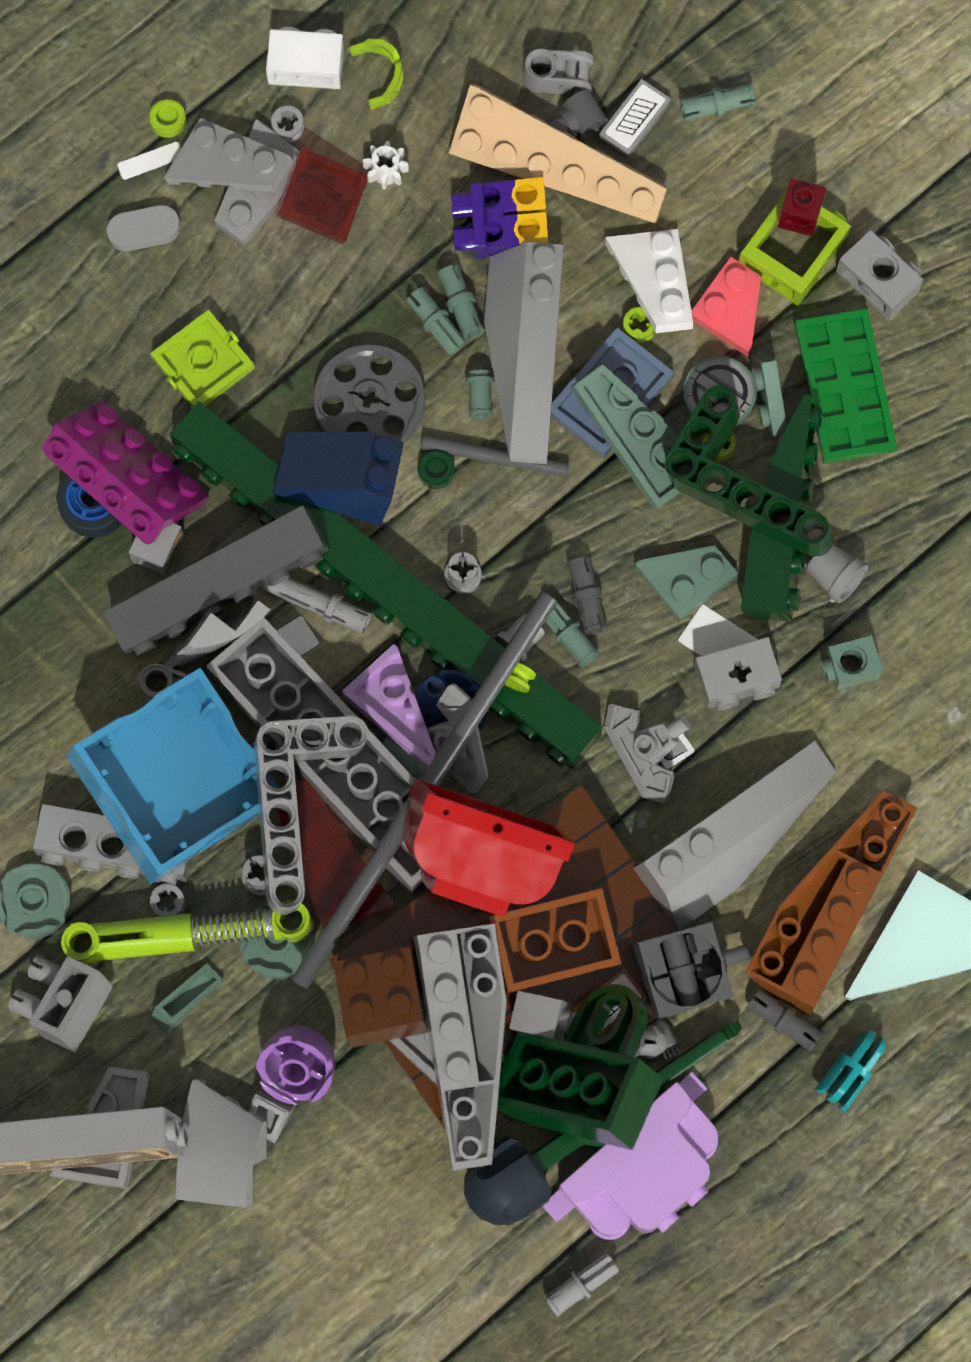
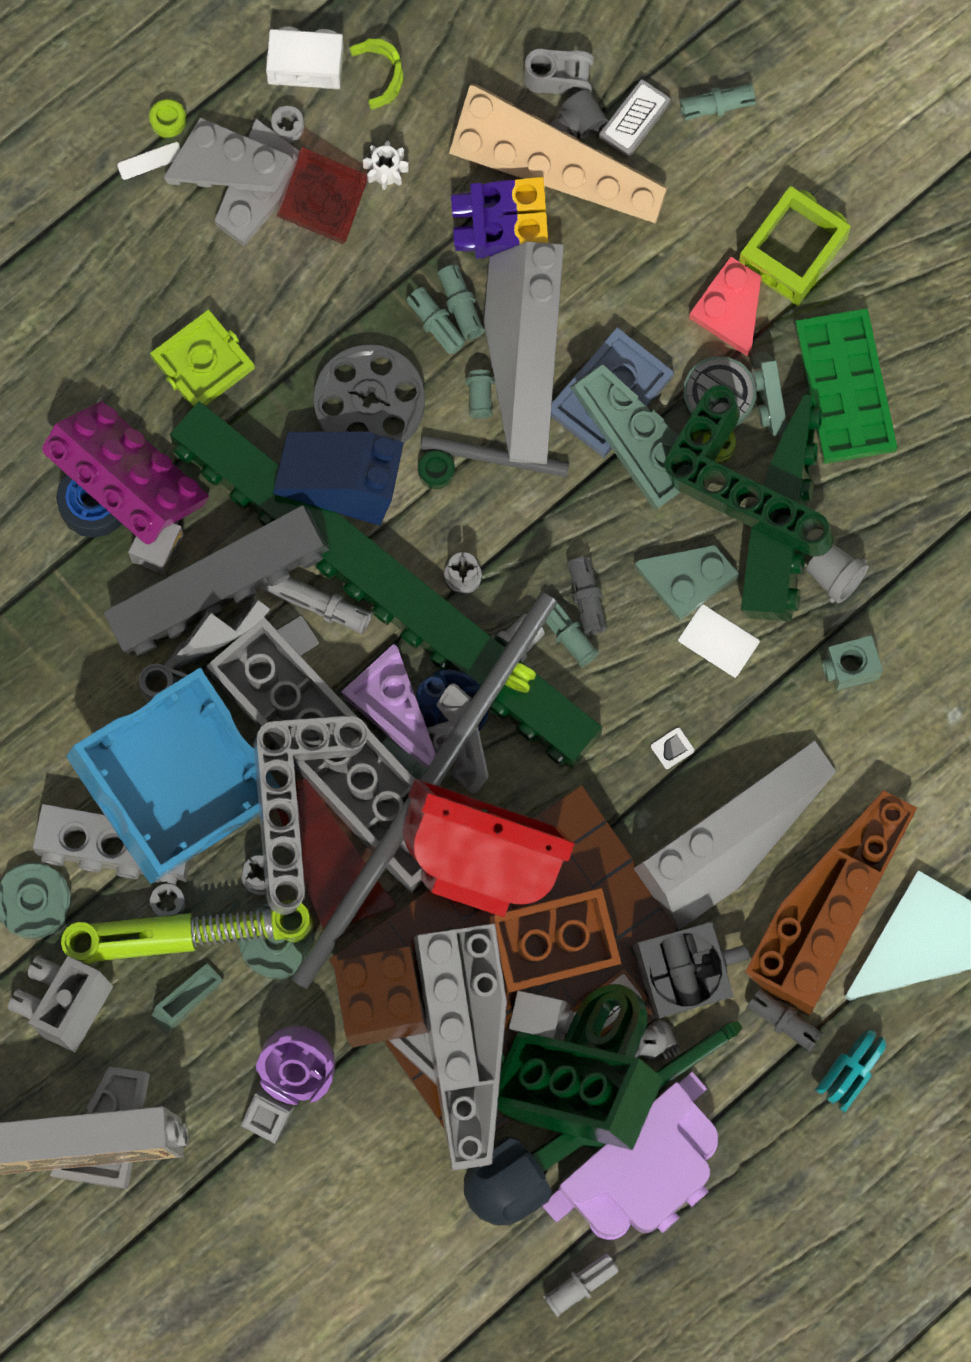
light grey tile [107,205,180,252] -> none
light grey slope [176,1078,267,1208] -> none
light grey piece [604,703,691,804] -> none
white wing [605,229,693,333] -> none
lime bush [623,307,655,344] -> none
light grey brick [694,637,782,710] -> none
dark red brick [778,178,826,237] -> none
light grey brick [836,230,924,321] -> none

